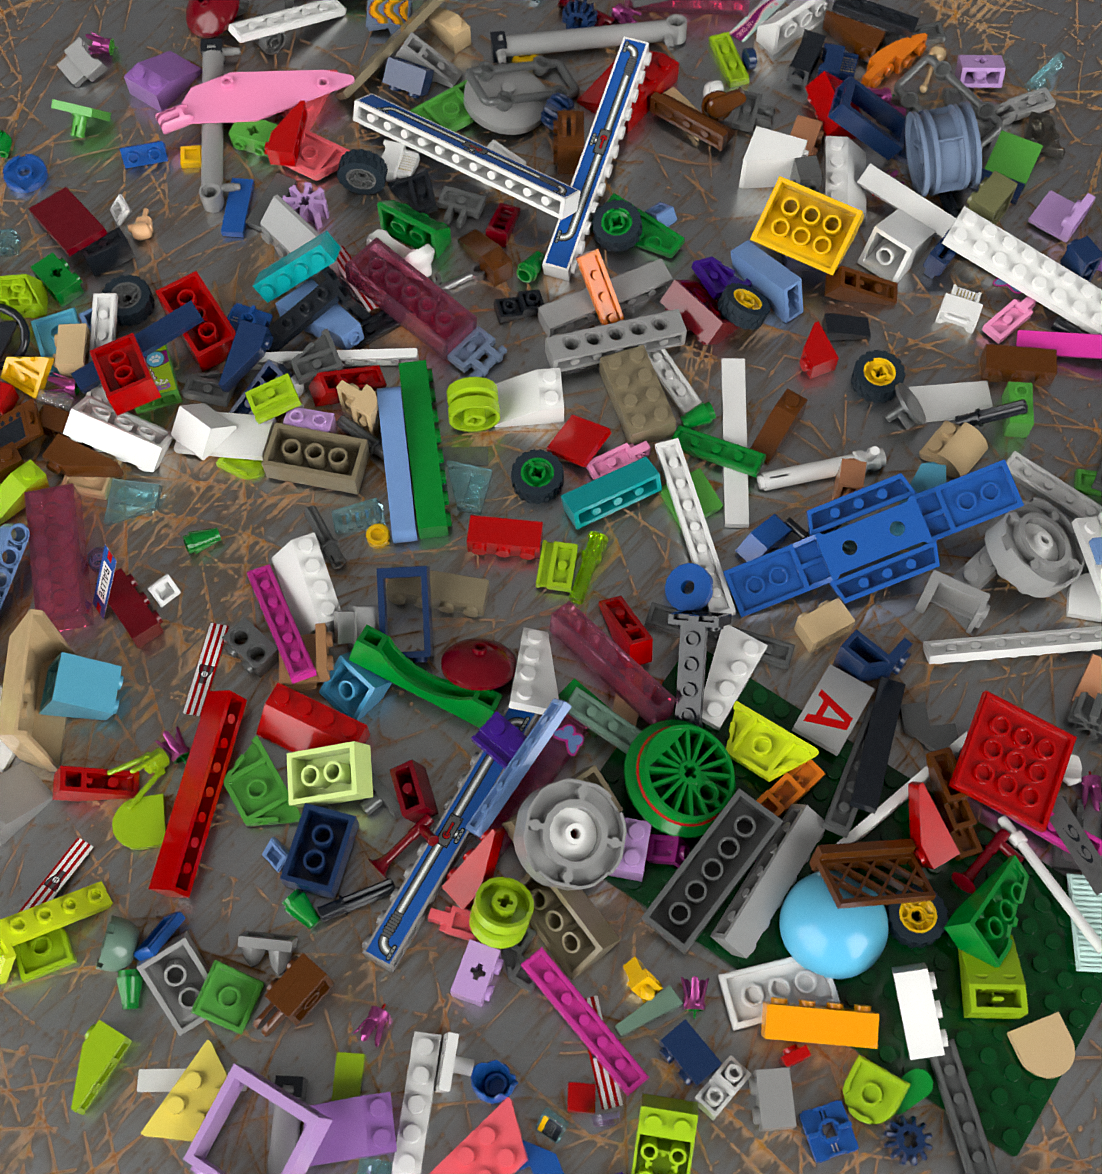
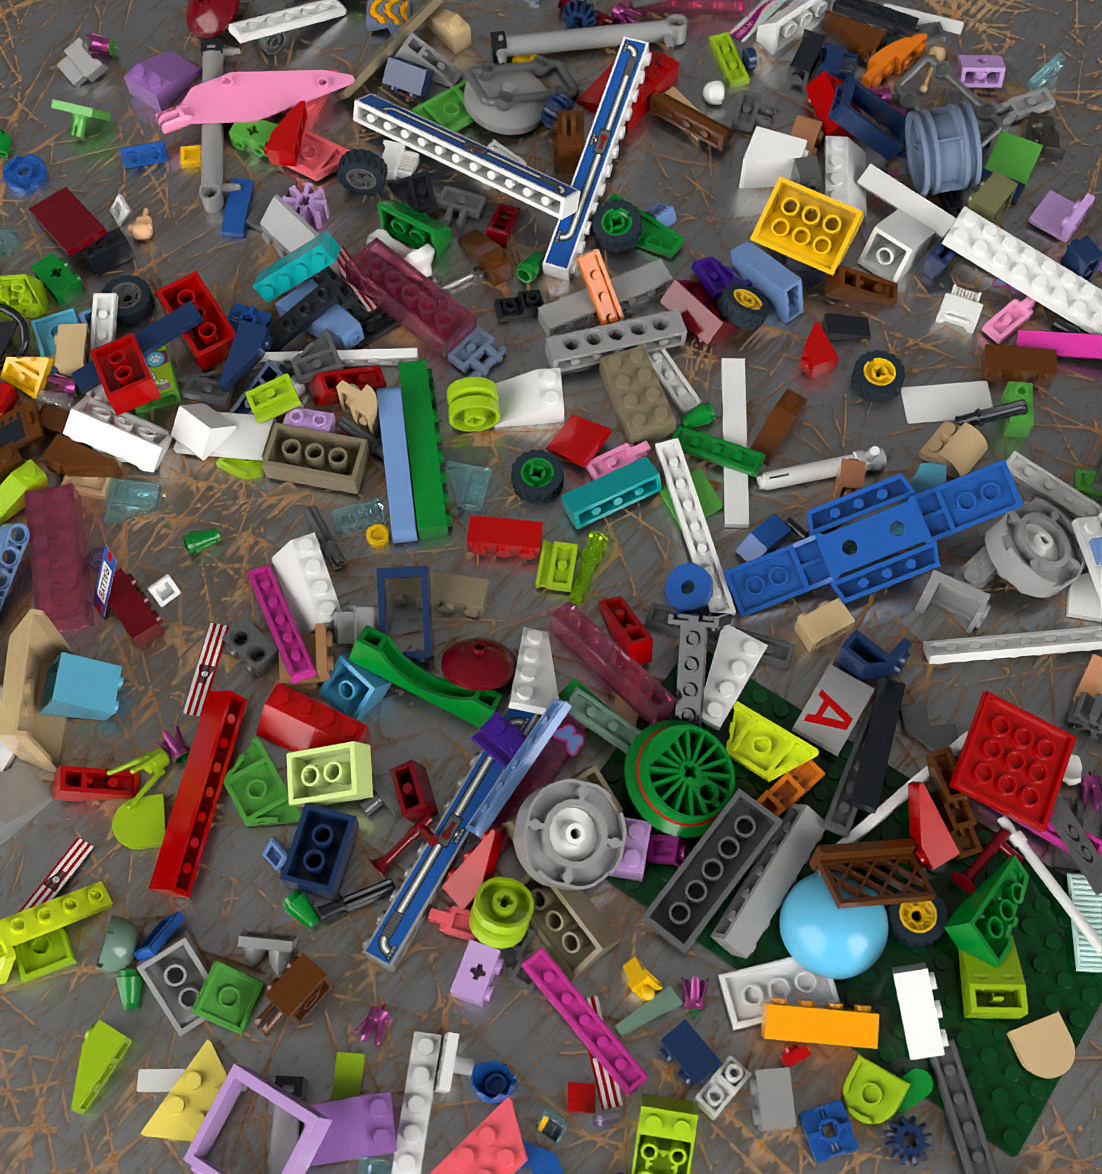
reddish brown piece [701,86,746,122] -> none
dark grey shield [885,383,926,430] -> none
none -> white sticker [883,3,964,34]

